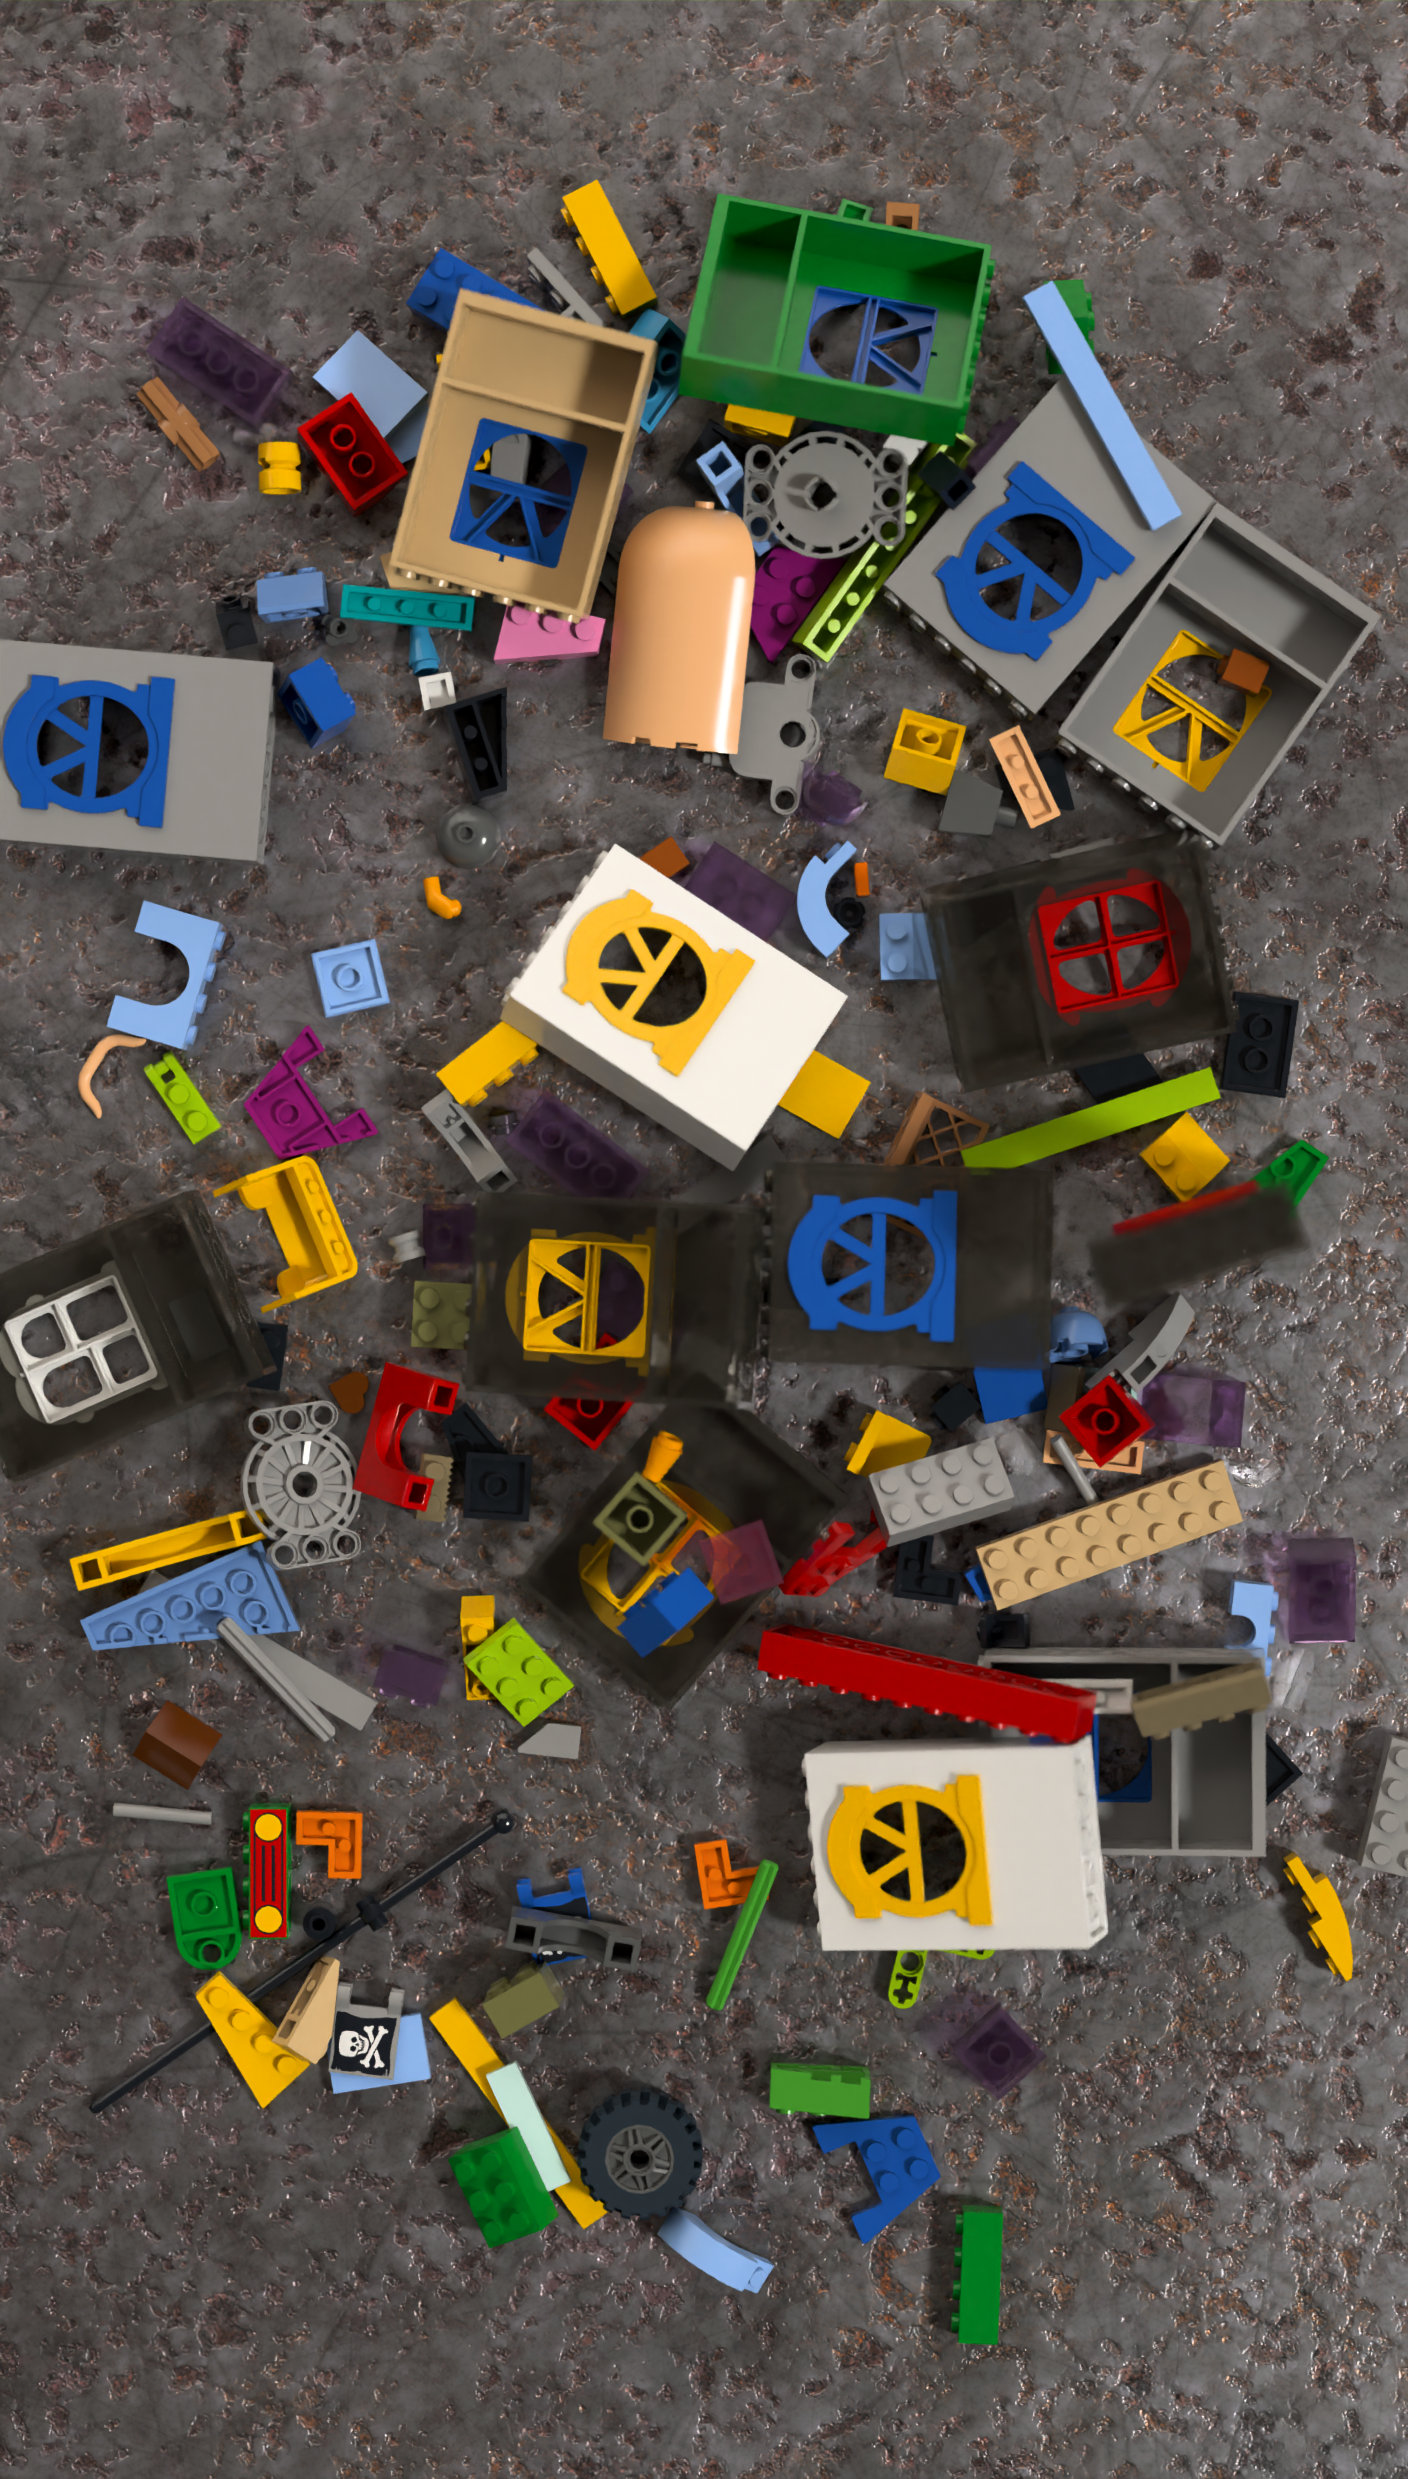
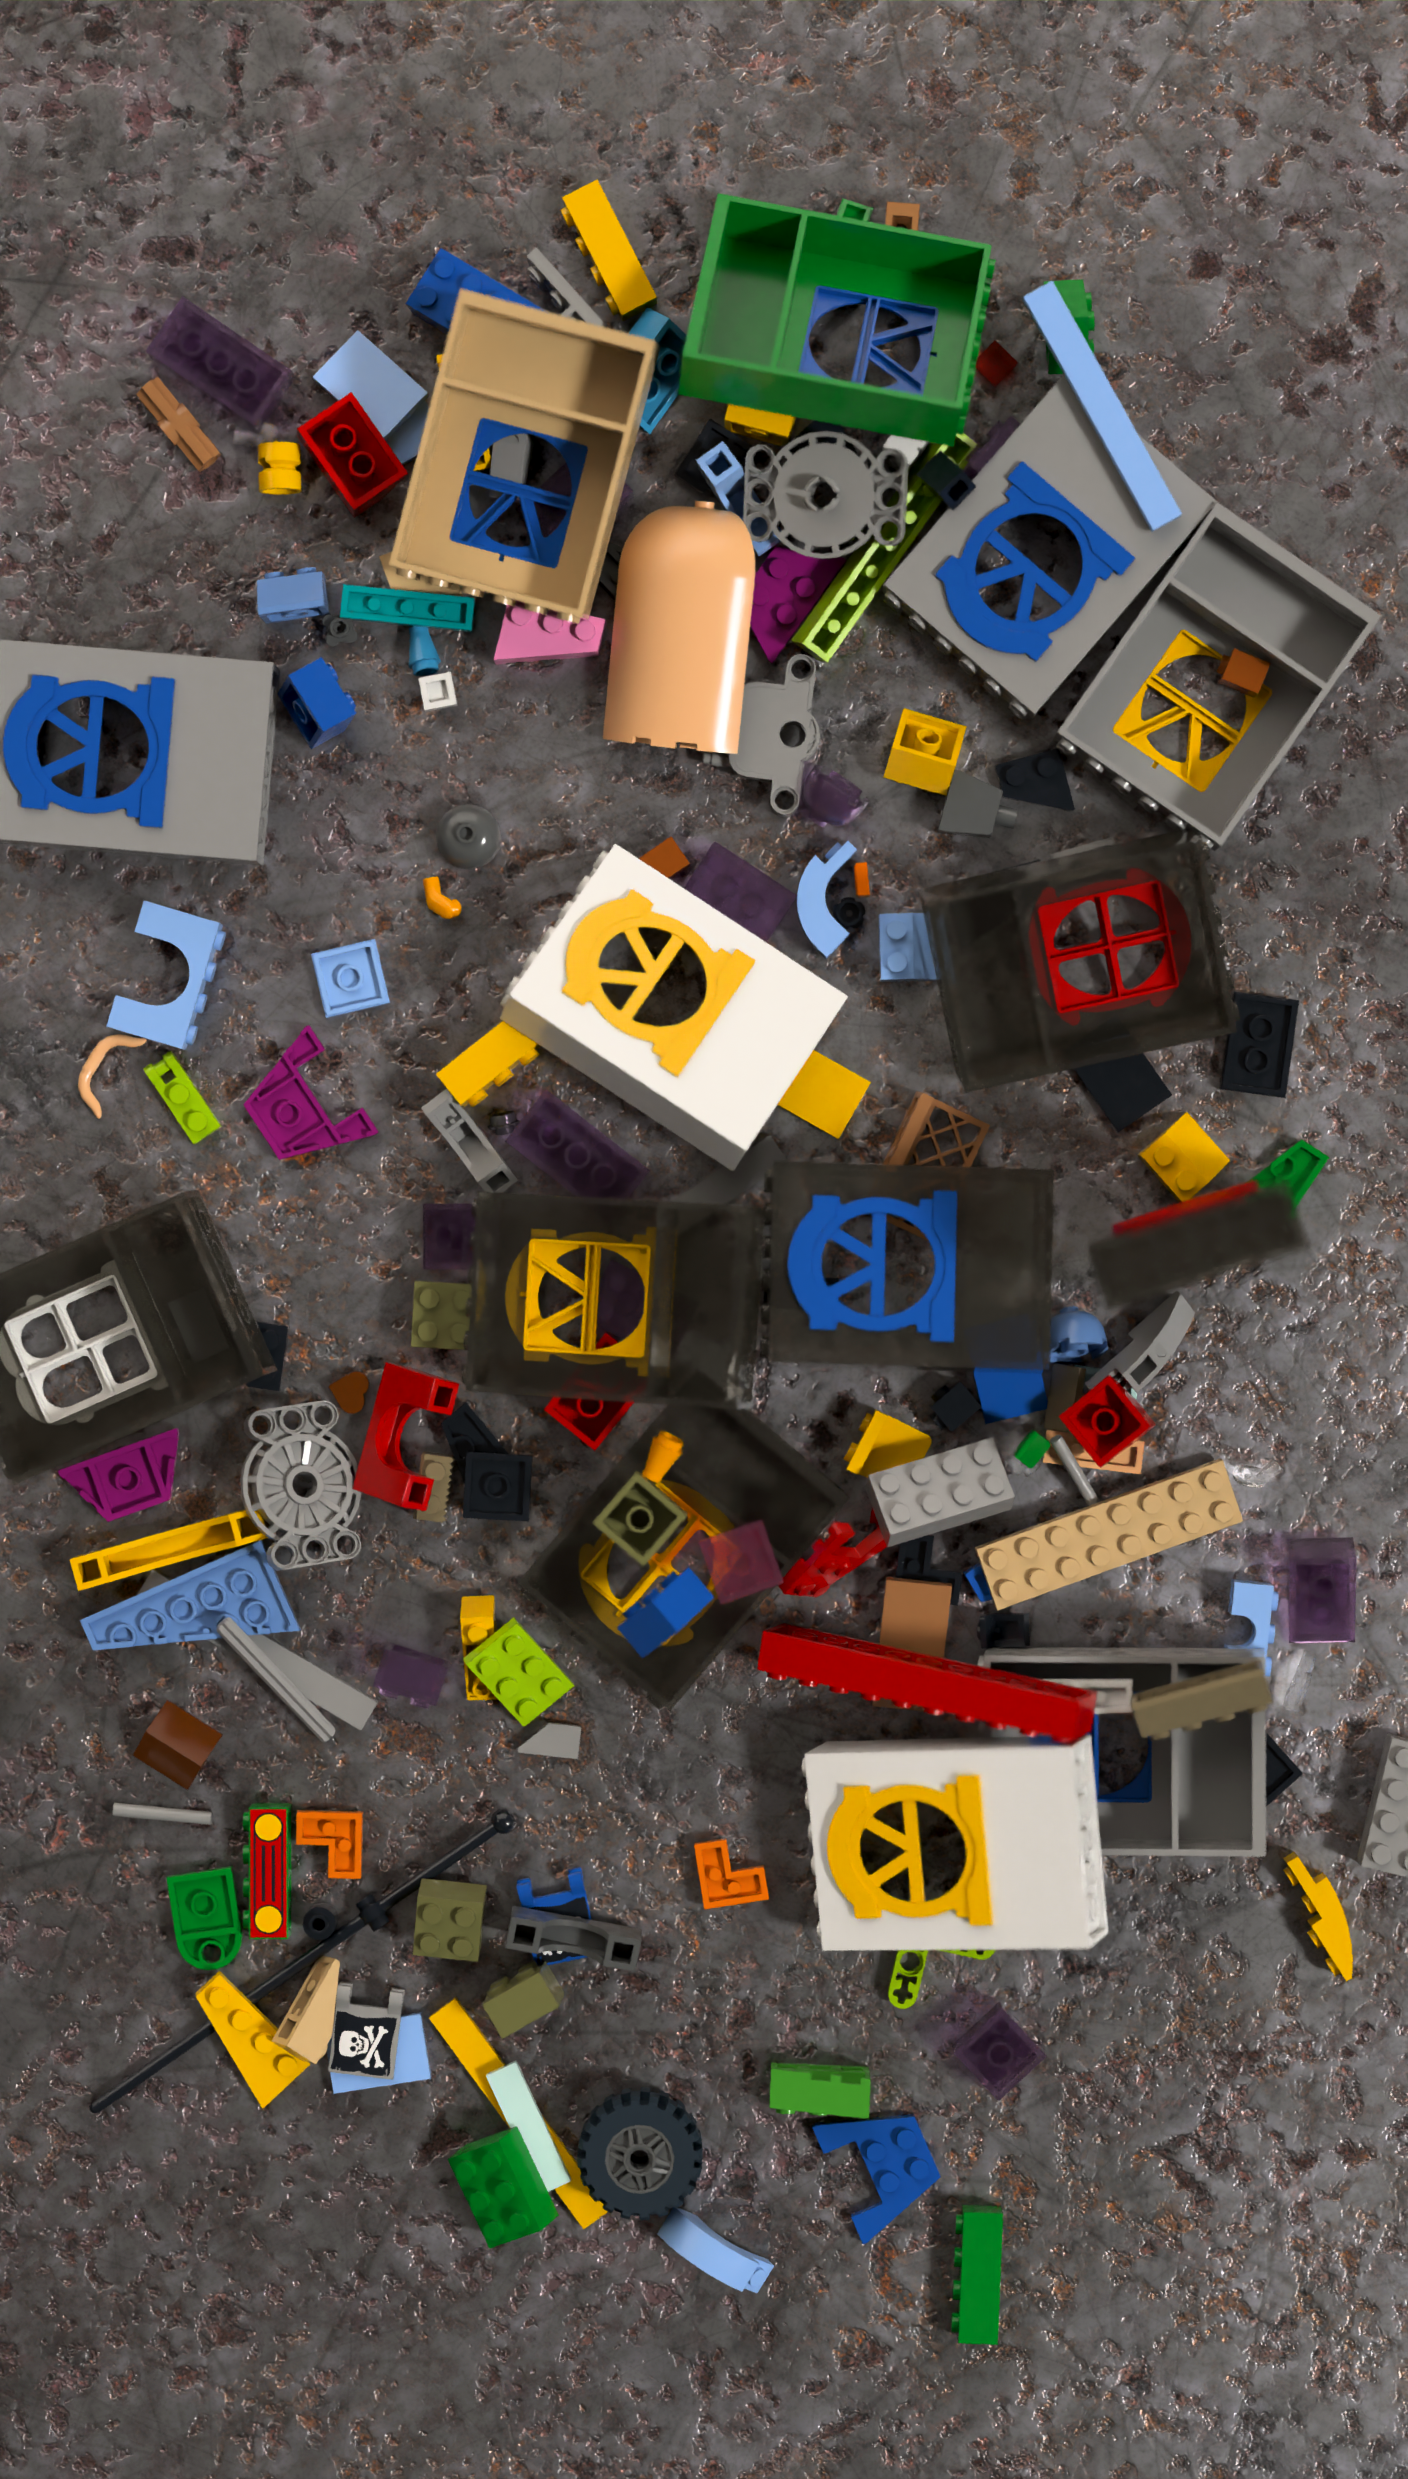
yellow windscreen [212,1156,358,1314] -> none
black bracket [216,594,258,650] -> none
light grey wheel [387,1230,426,1264] -> none
black wedge [441,687,507,805] -> none
bright green axle [706,1859,778,2011] -> none
lime tile [960,1067,1221,1182] -> none
light nougat plate [989,725,1061,829] -> none
clear purple slope [1141,1374,1246,1448] -> none
none -> magenta wing [58,1428,180,1522]
none -> olive brick [413,1878,487,1962]
none -> medium nougat tile [872,1577,952,1711]
none -> clear red tile [975,340,1019,388]
none -> green slope [1012,1429,1051,1469]

